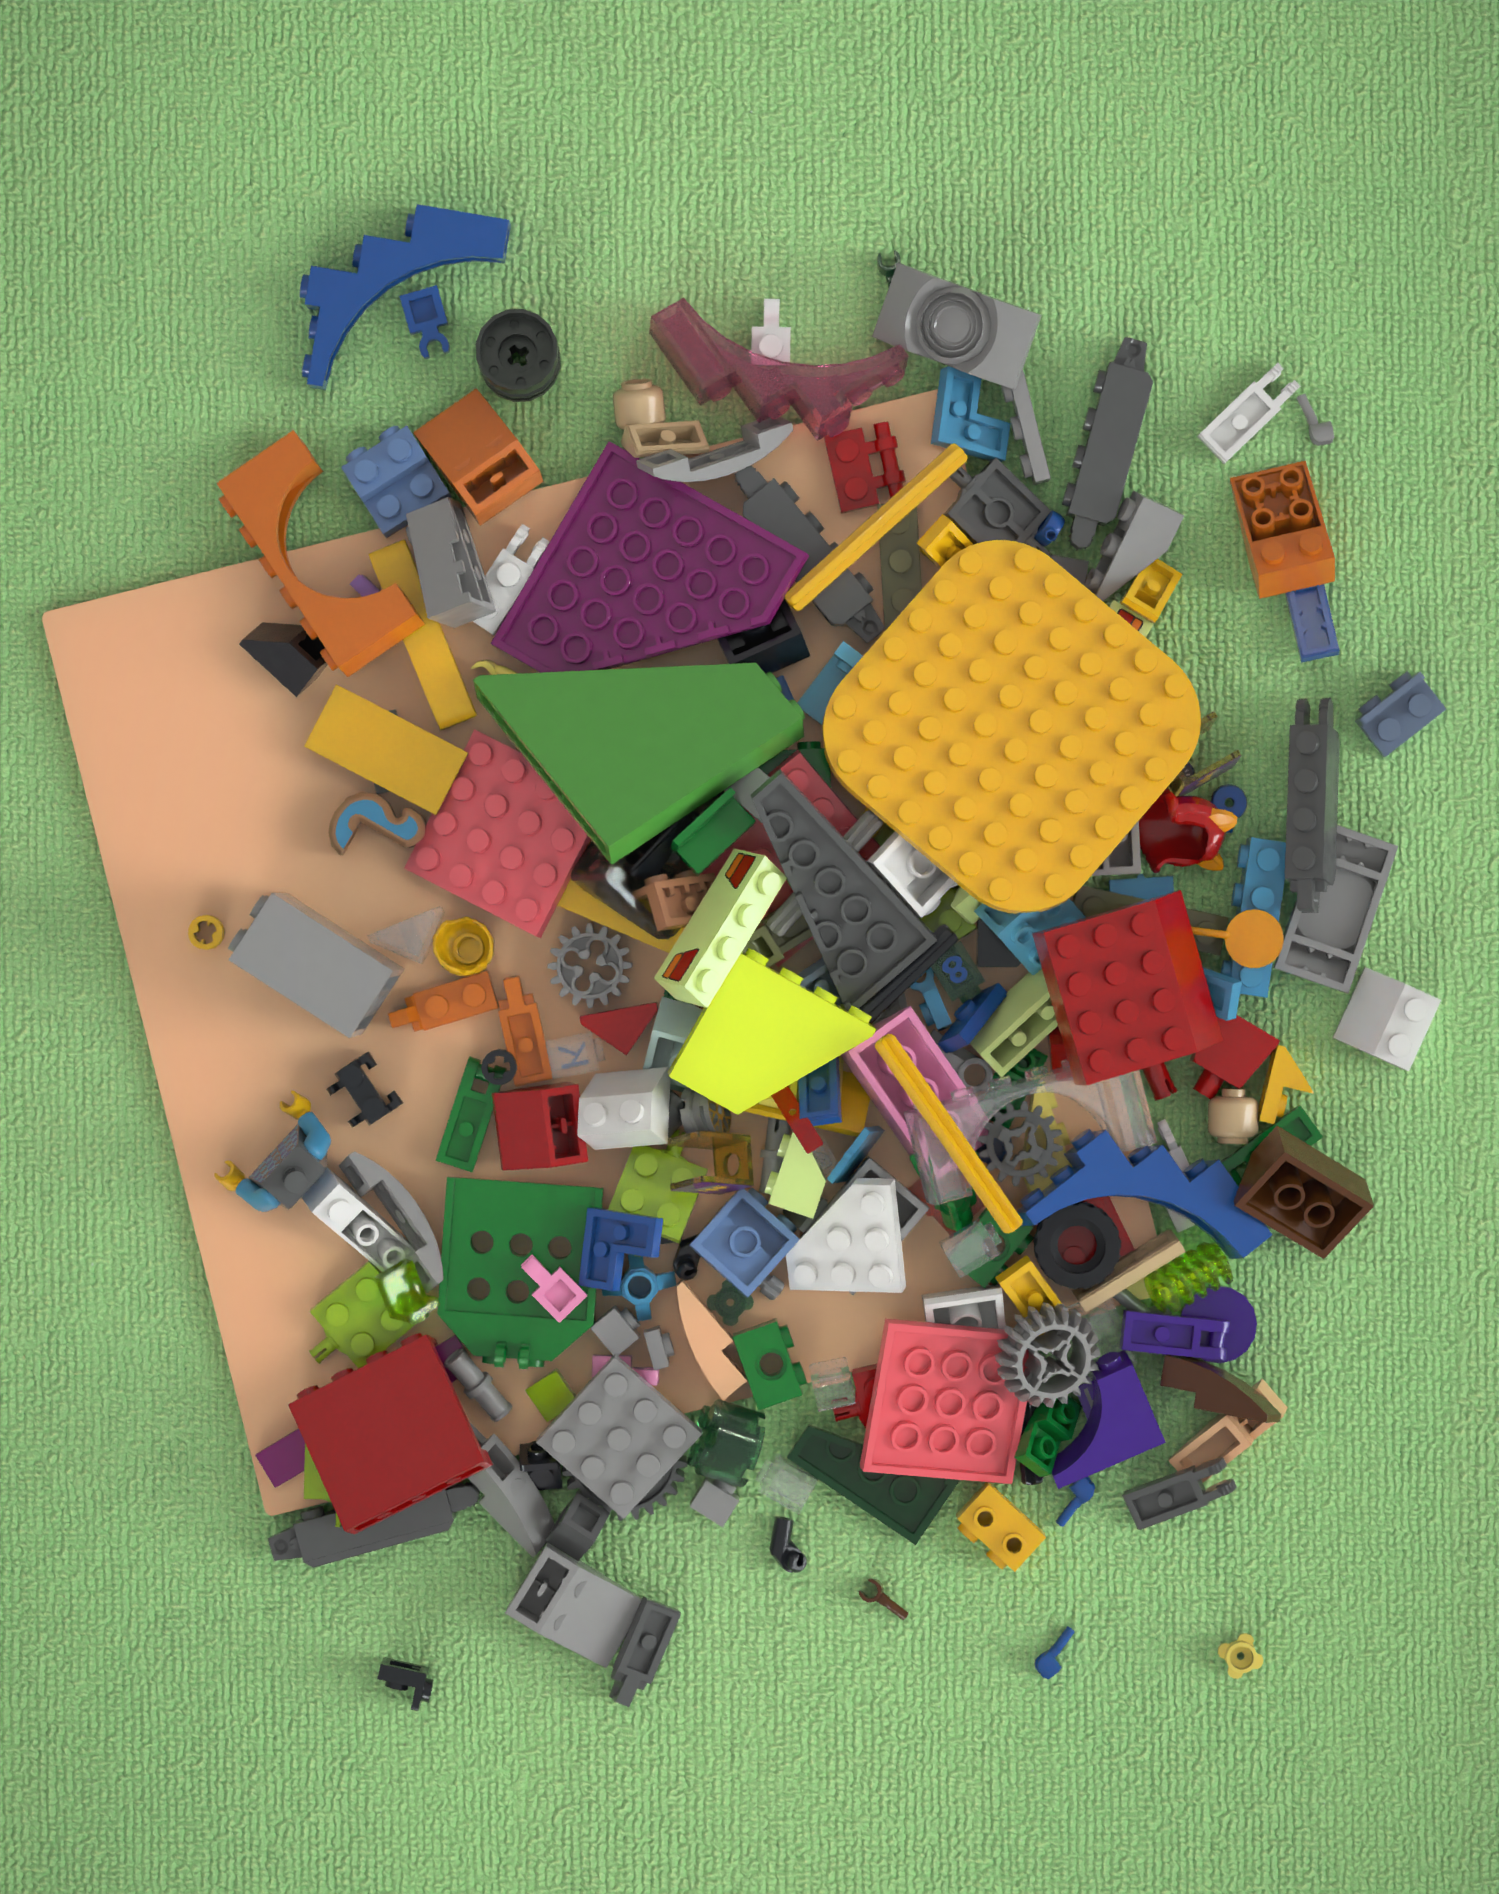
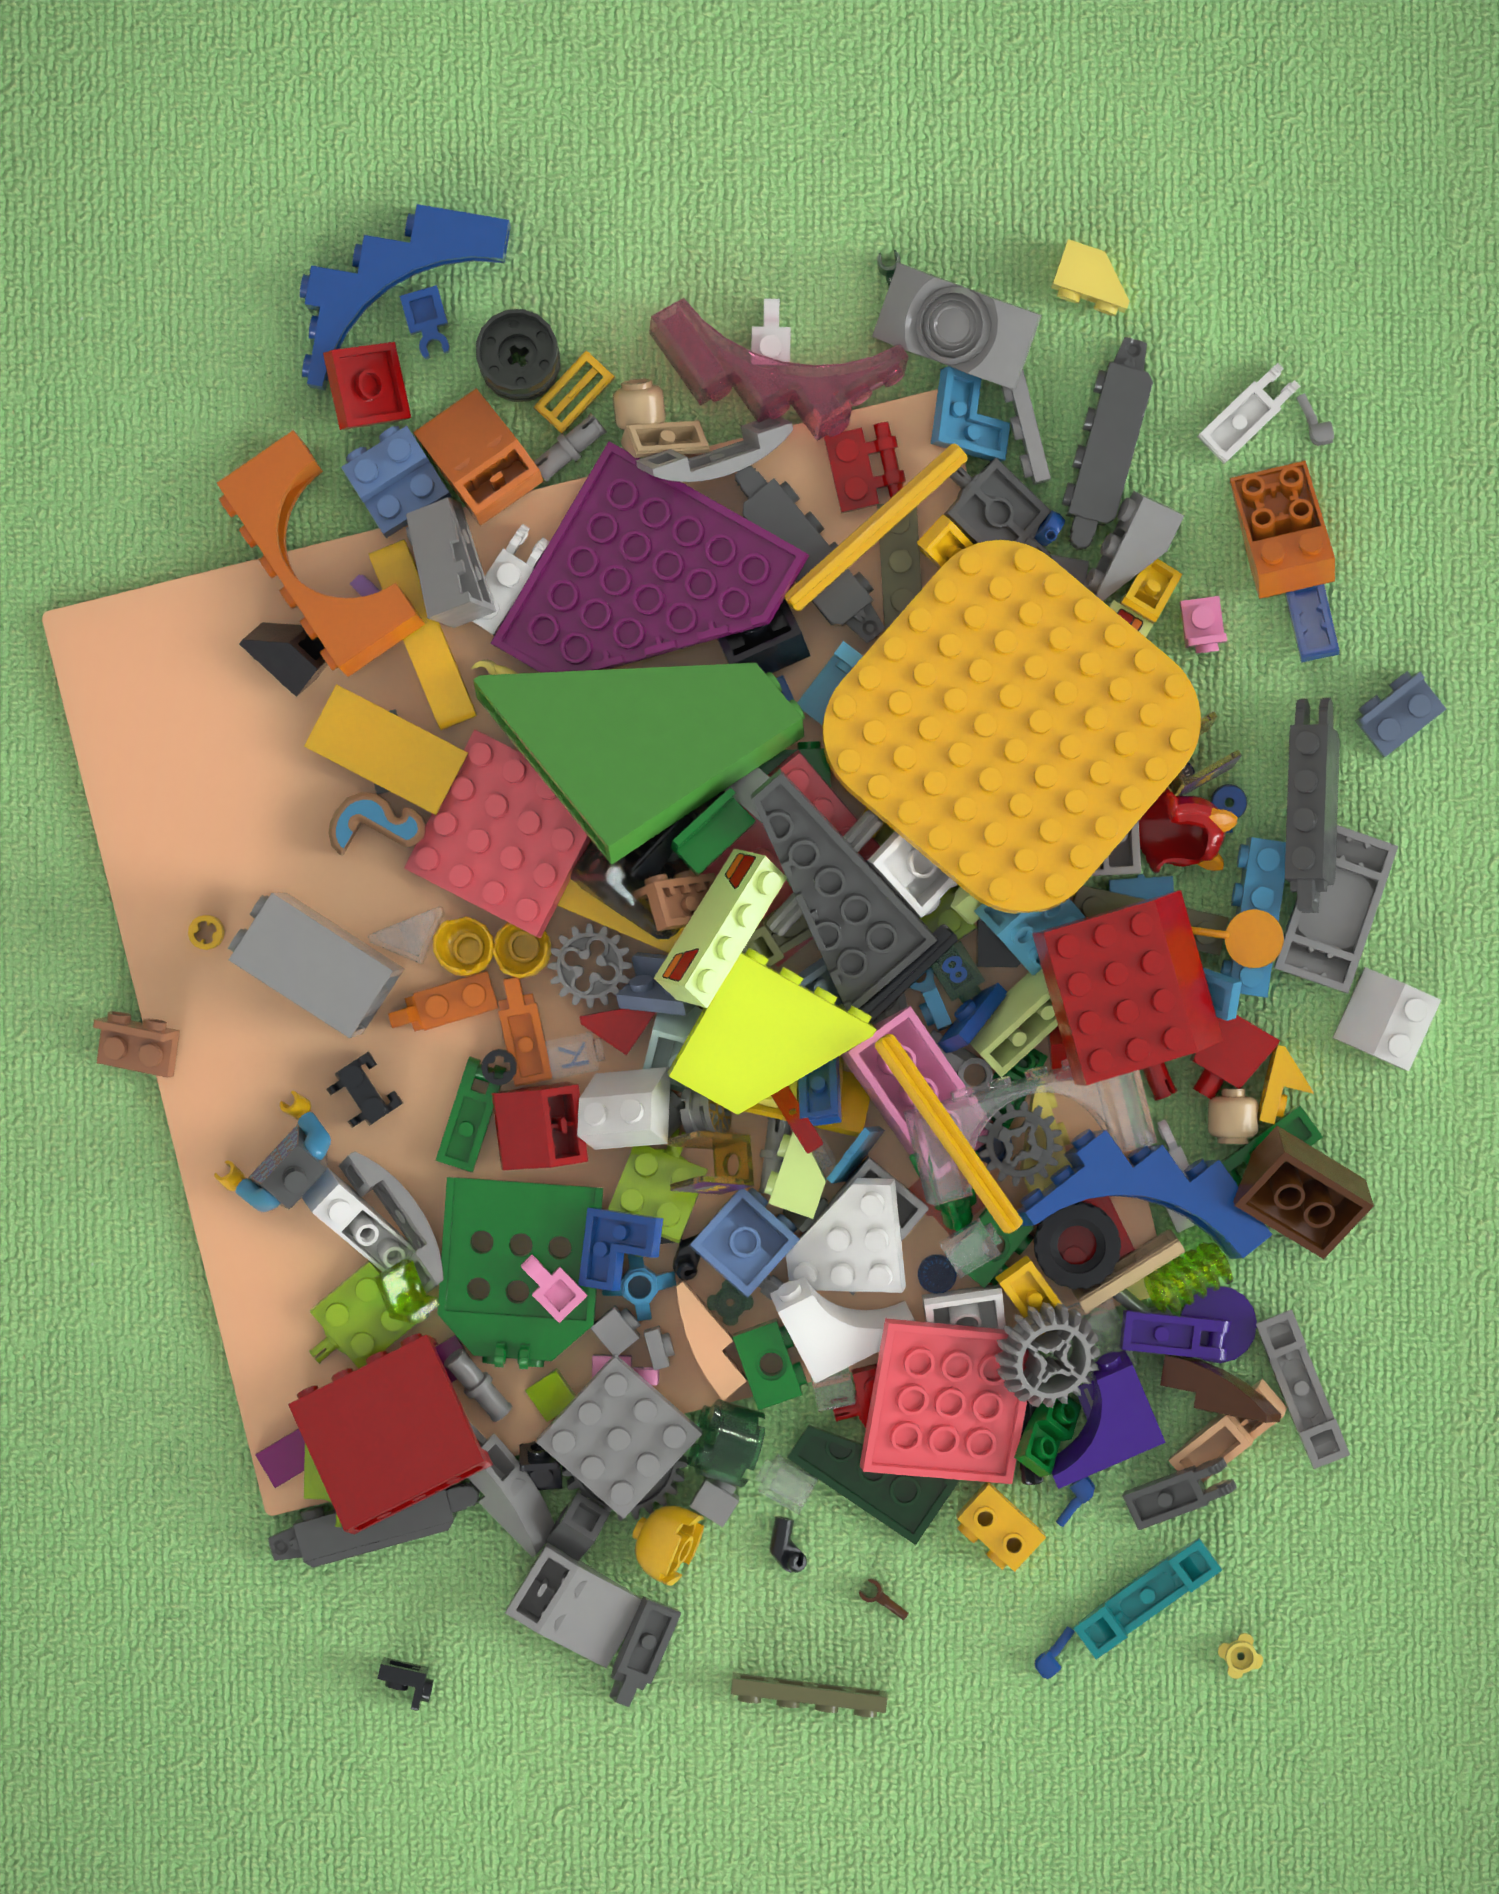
none -> nougat bracket [93,1011,180,1078]
none -> red plate [323,342,412,430]
none -> yellow hair [492,922,552,978]
none -> yellow tile [533,350,615,433]
none -> light grey pin [533,413,607,481]
none -> sand blue bracket [616,952,696,1016]
none -> yellow cylinder [632,1506,704,1586]
none -> olive plate [731,1673,888,1718]
none -> white arch [770,1276,915,1384]
none -> tile [917,1254,957,1294]
none -> light yellow slope [1051,239,1130,316]
none -> teal slope [1073,1538,1222,1660]
none -> bright pink bracket [1179,596,1227,654]
none -> light grey slope [1255,1309,1350,1469]

